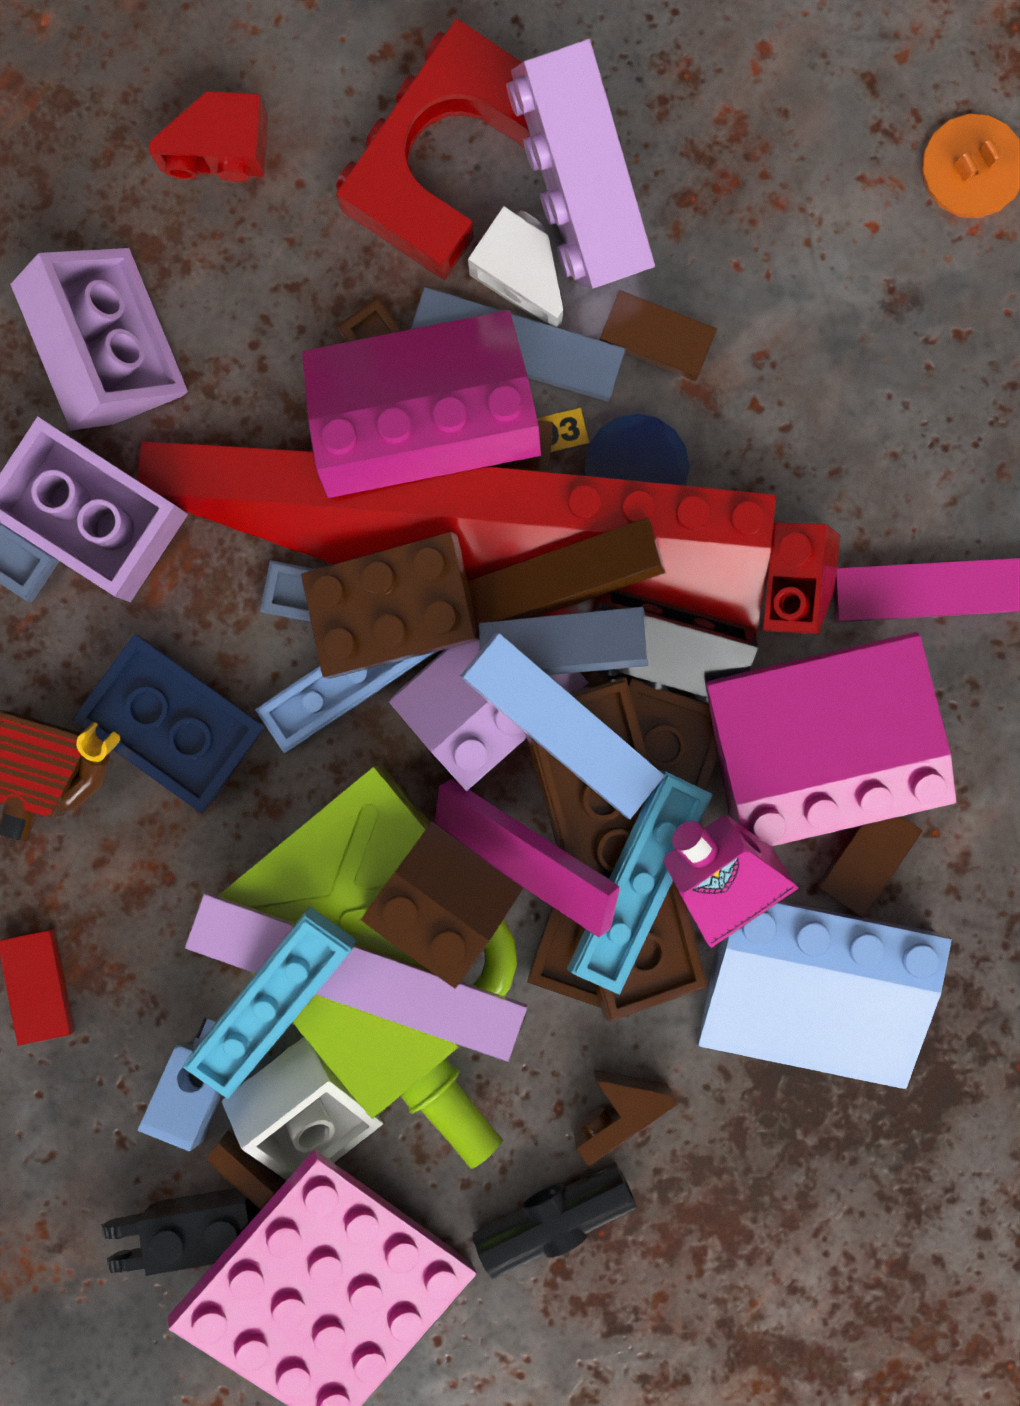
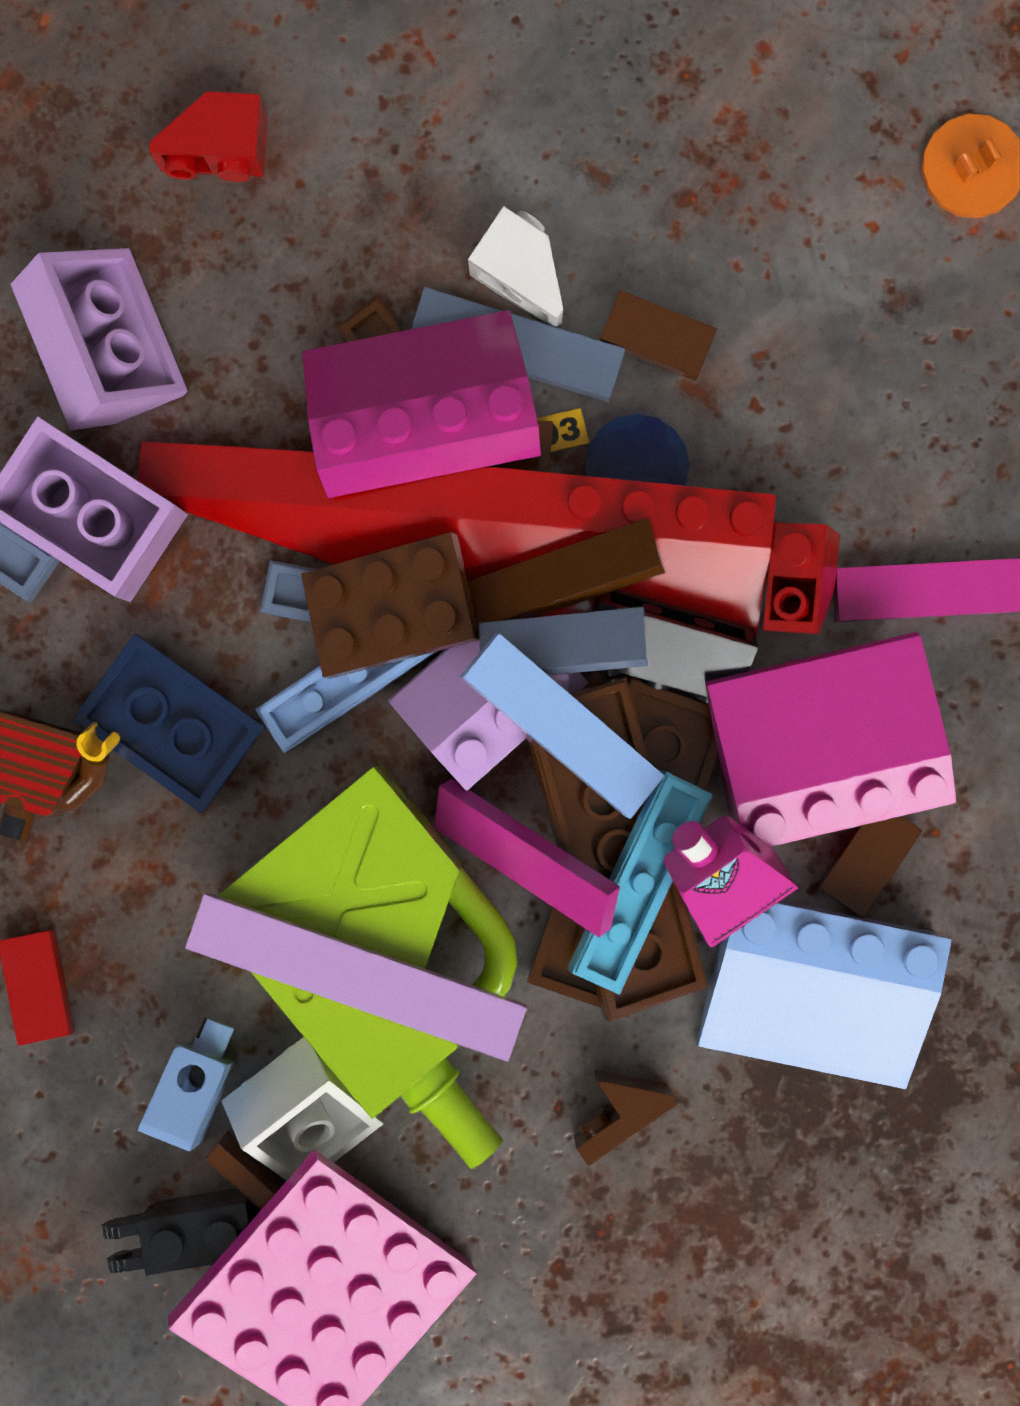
medium azure tile [183,906,357,1099] -> none
red arch [336,18,530,281] -> none
reddish brown slope [360,821,523,989] -> none
black piece [472,1162,637,1280] -> none
lavender brick [506,38,655,289] -> none

